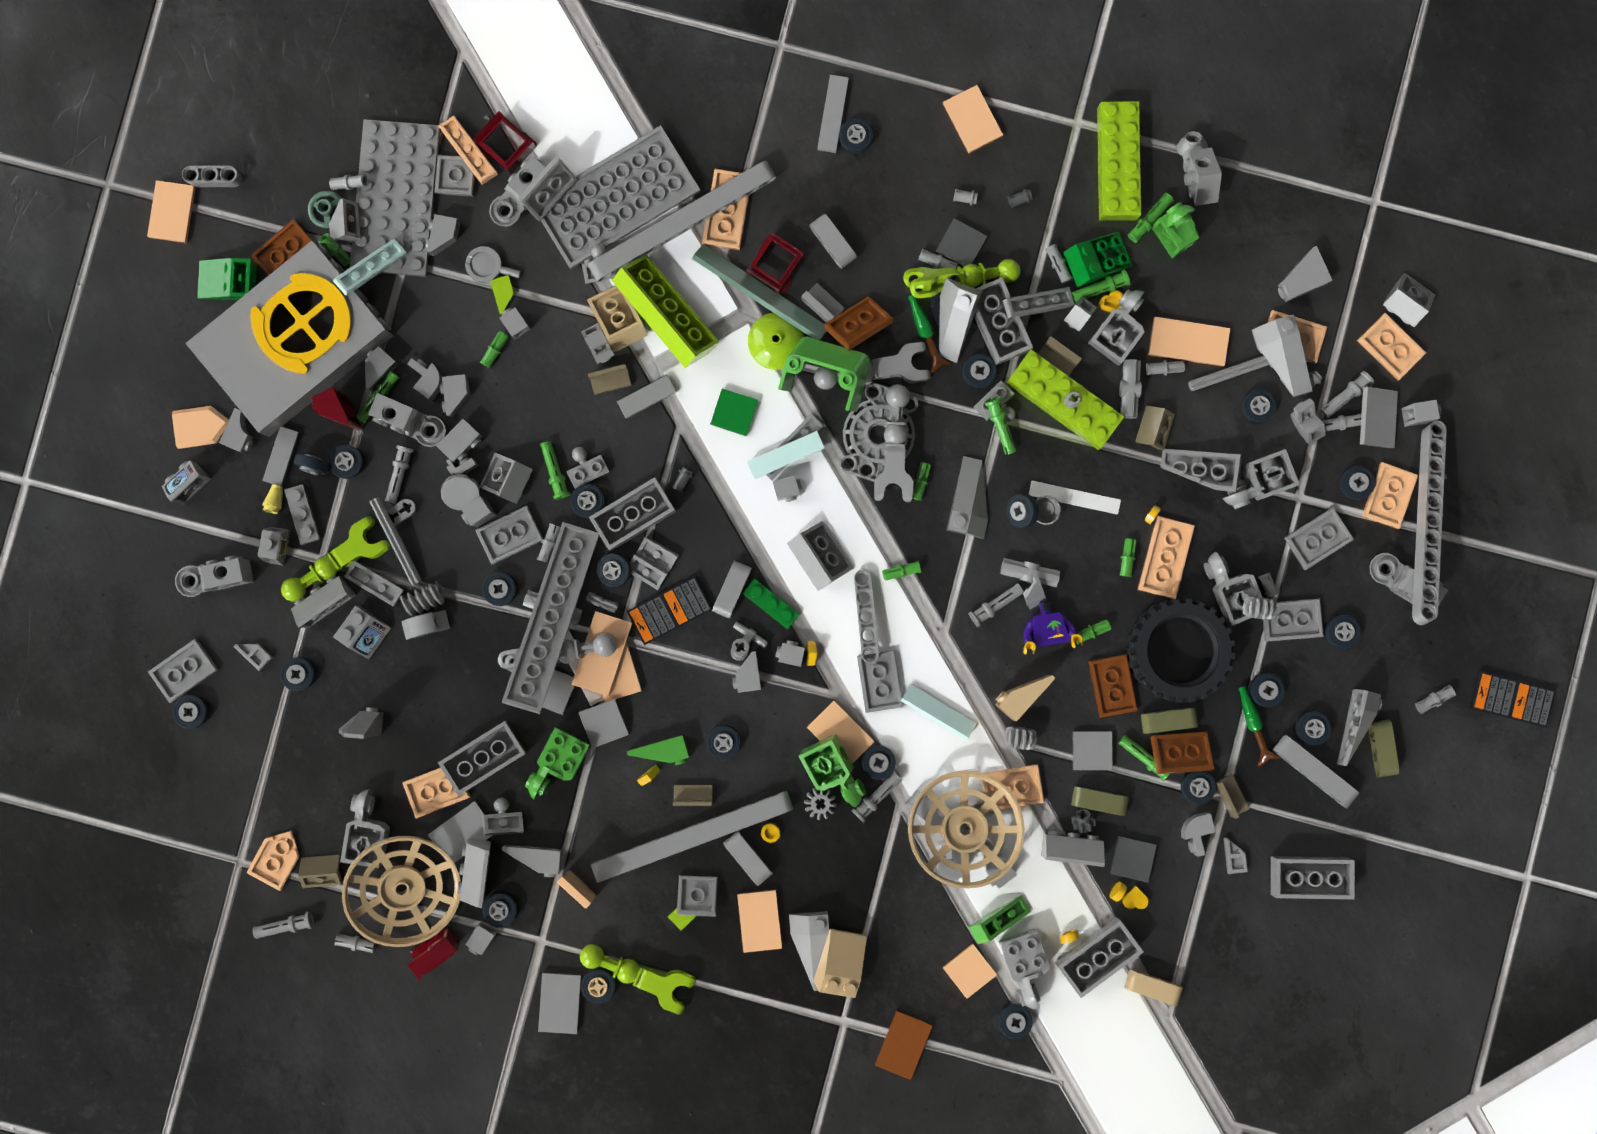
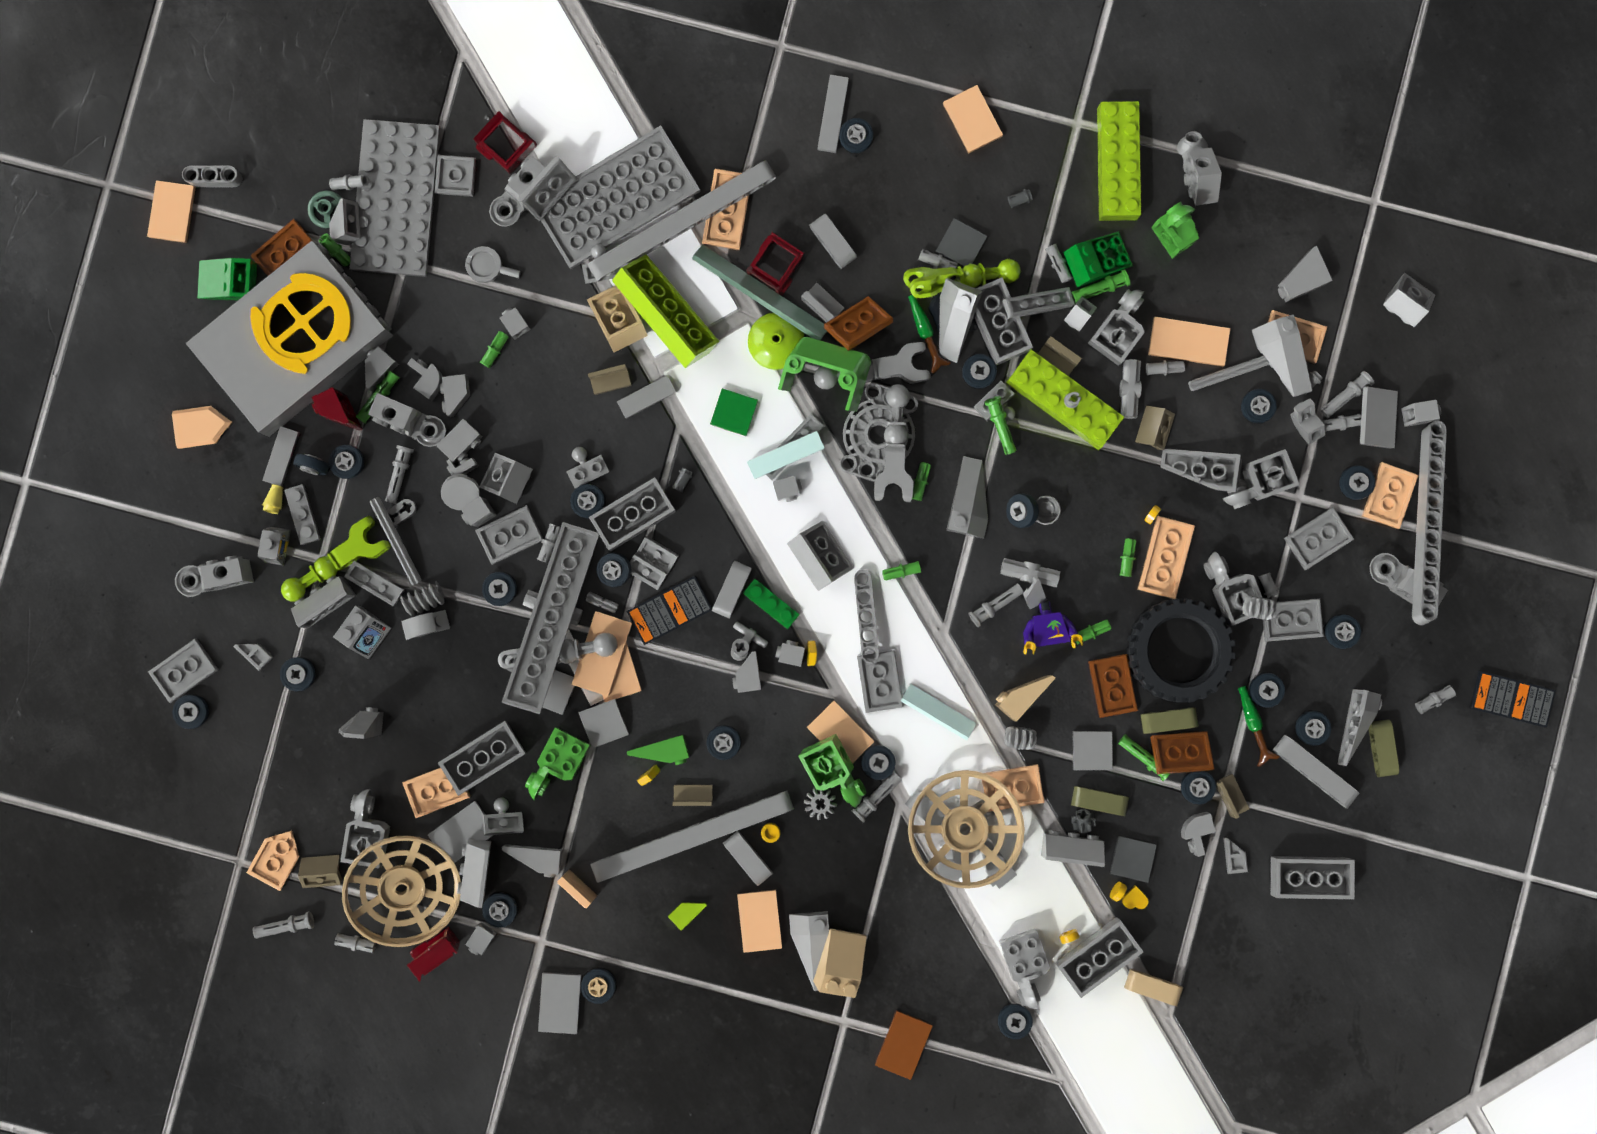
light grey slope [162,460,212,505] -> none
light grey arch [219,408,253,454] -> none
light aqua tile [333,238,407,296] -> none
light grey slope [425,214,460,256] -> none
light nougat tile [438,116,498,185] -> none
lime tile [490,275,514,315] -> none
bright green pin [540,441,571,500] -> none
lime piece [579,944,697,1014] -> none
light grey brick [581,323,614,364] -> none
light grey tile [677,875,718,917] -> none
light nougat tile [943,943,997,998] -> none
light grey pin [953,189,978,206] -> none
bright green slope [969,895,1031,944] -> none
white sticker [1029,481,1121,514] -> none
yellow tile [1099,290,1123,312] -> none
bright green pin [1128,193,1174,243] -> none
light nougat tile [1357,313,1426,380] -> none

